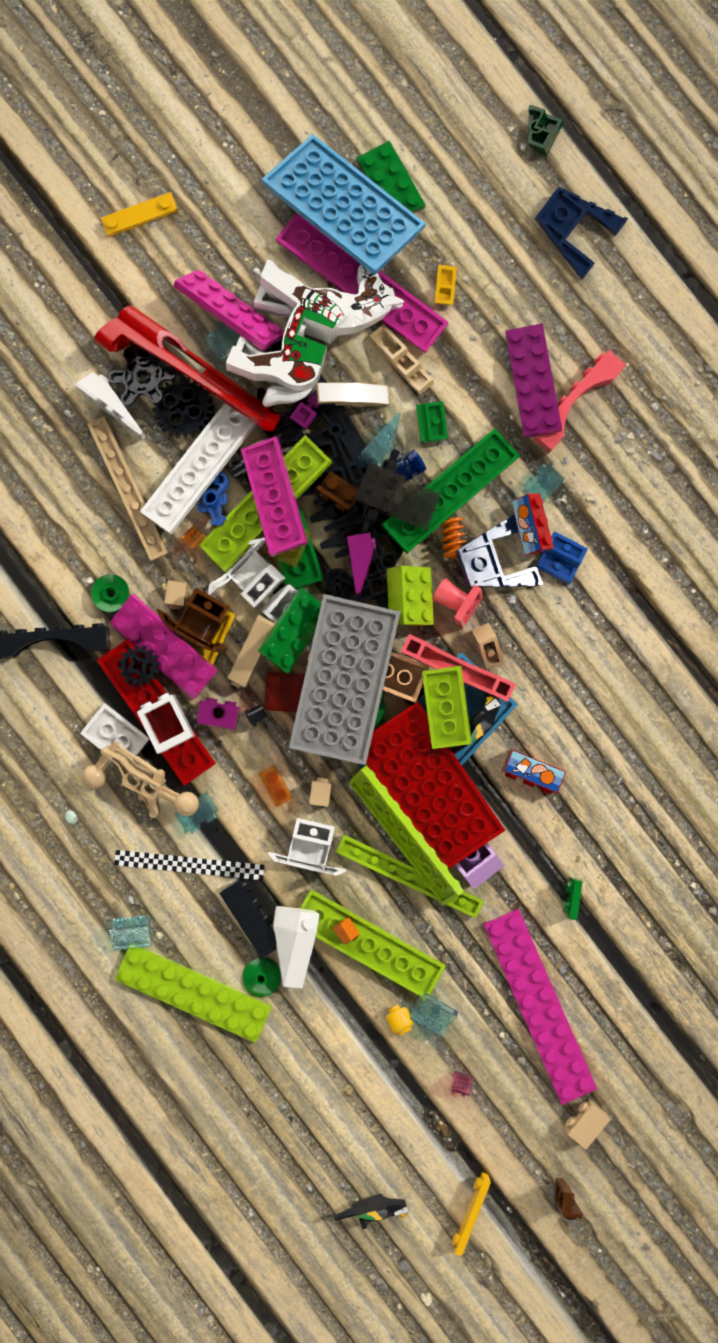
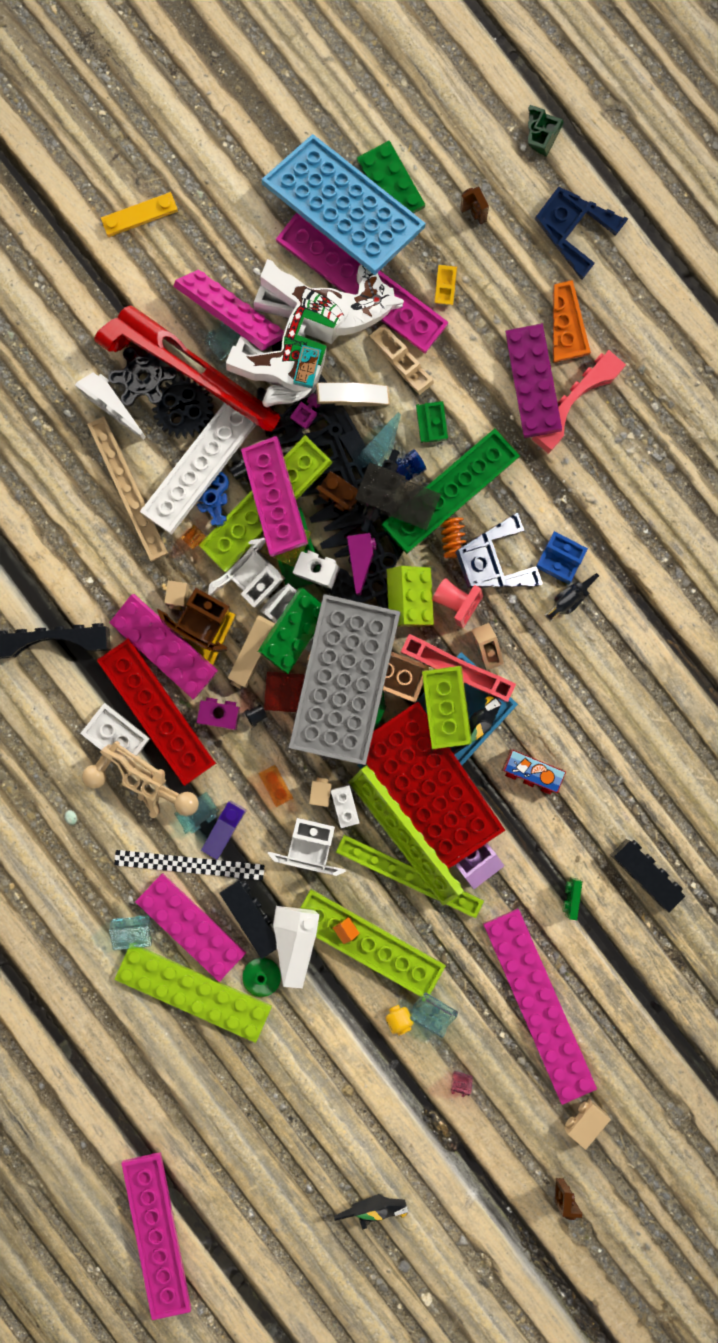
green dish [91,574,129,612] -> none
black gear [118,645,161,687] -> none
white window [137,693,195,754] -> none
yellow plate [452,1172,491,1256] -> none
brick [511,493,554,556] -> none
clear light blue bracket [522,462,566,502] -> none
none -> dark pink plate [121,1152,192,1320]
none -> dark pink plate [135,873,246,982]
none -> dark purple slope [201,800,247,860]
none -> tile [293,345,321,388]
none -> white brick [293,551,340,589]
none -> white brick [331,784,360,828]
none -> reddish brown bracket [460,186,489,225]
none -> black animal [544,573,599,622]
none -> orange wing [553,280,591,363]
none -> black brick [610,839,685,913]

